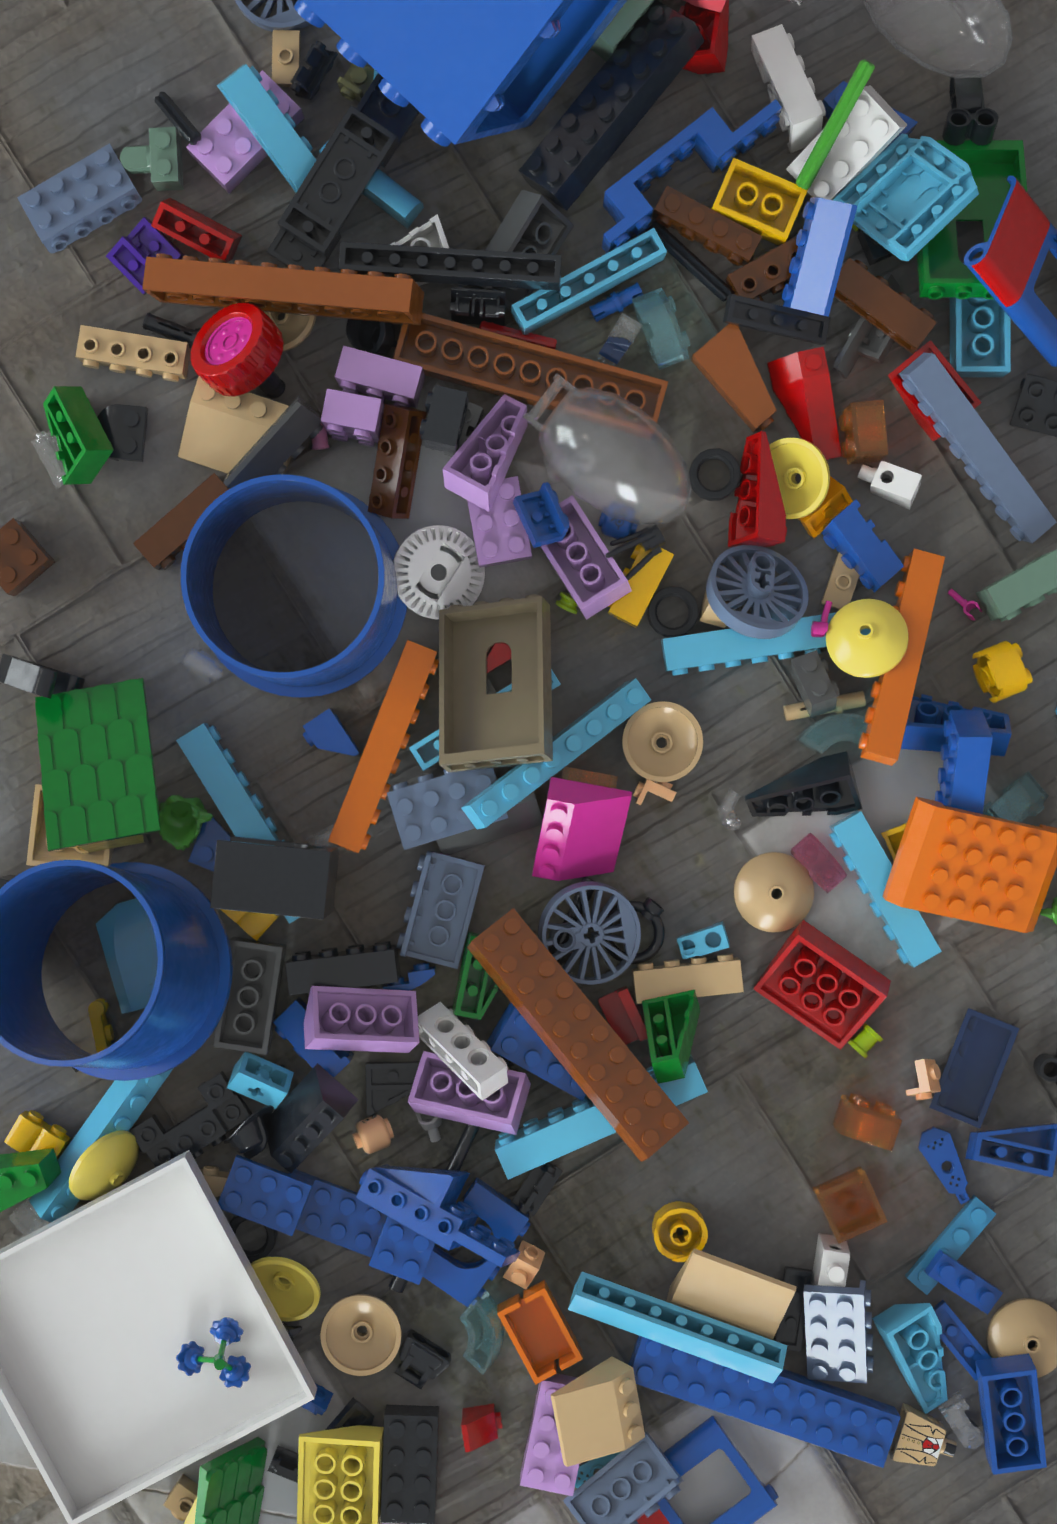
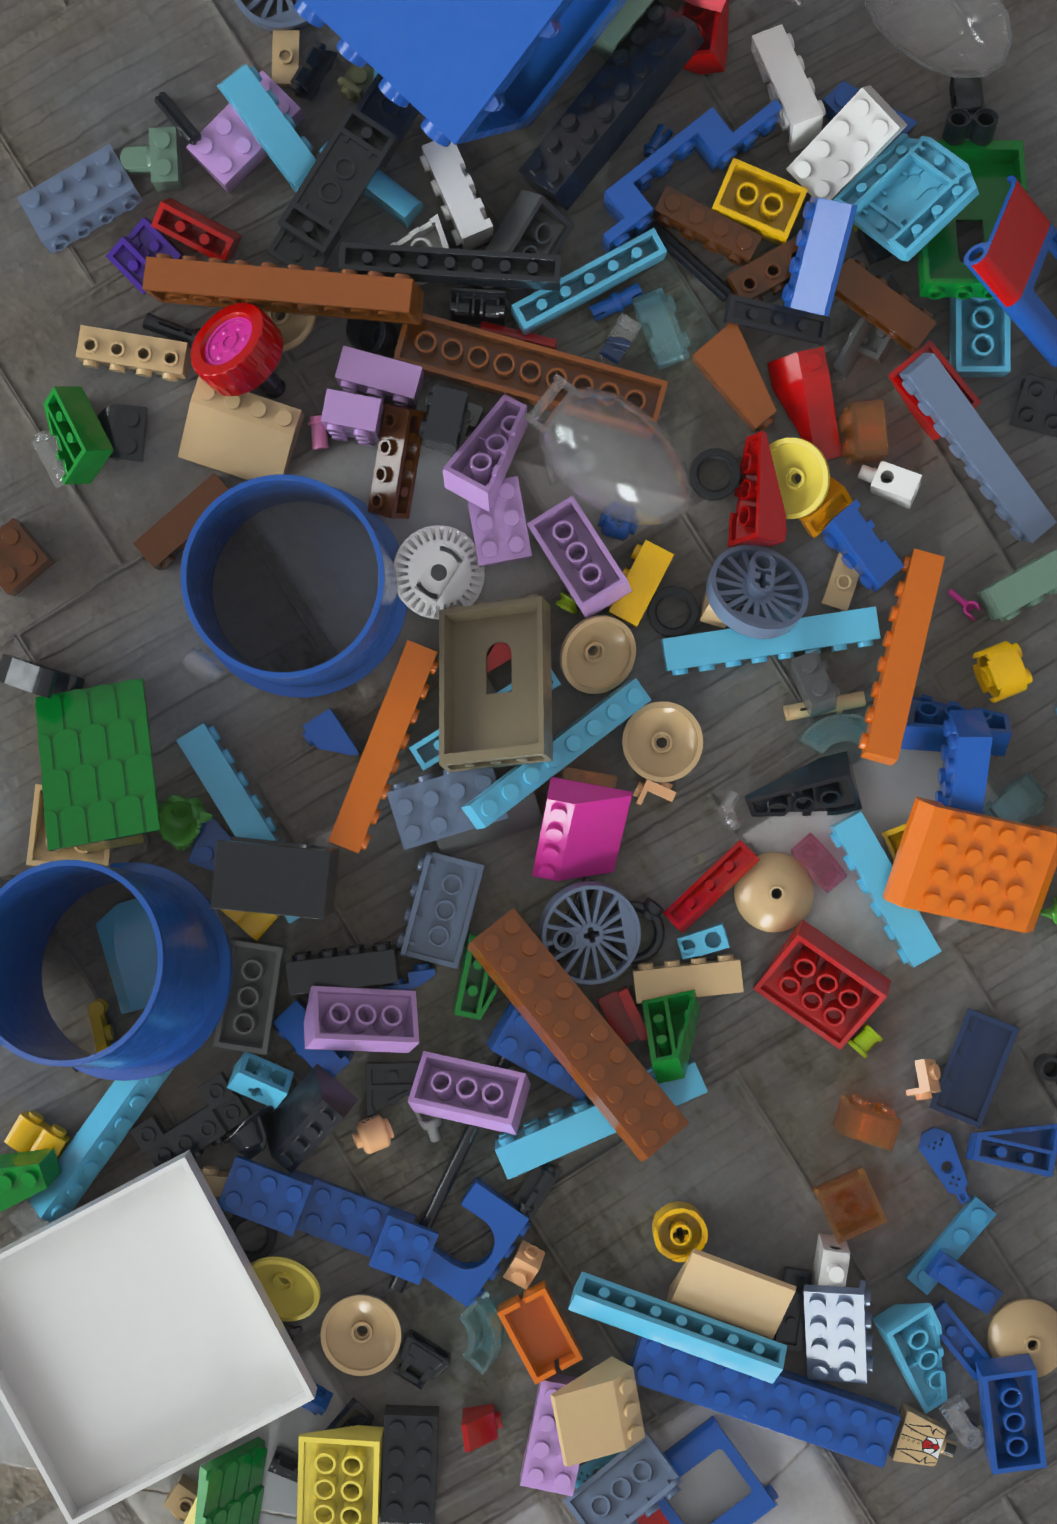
light yellow dish [69,1130,139,1200] -> none
blue plant [176,1317,251,1388] -> none
dark grey slope [223,396,323,489] -> none
blue wedge [356,1164,521,1268] -> none
white brick [418,1002,508,1101] -> none
blue bracket [513,482,569,548] -> none
black plant [605,524,666,581] -> none
bright green axle [796,60,875,190] -> none
dark pink hand [811,601,832,637] -> none
light yellow dish [826,599,909,678] -> none
none -> white wedge [419,141,494,250]
none -> tan dish [560,615,636,694]
none -> blue pin [643,124,673,158]
none -> red plate [663,840,760,934]

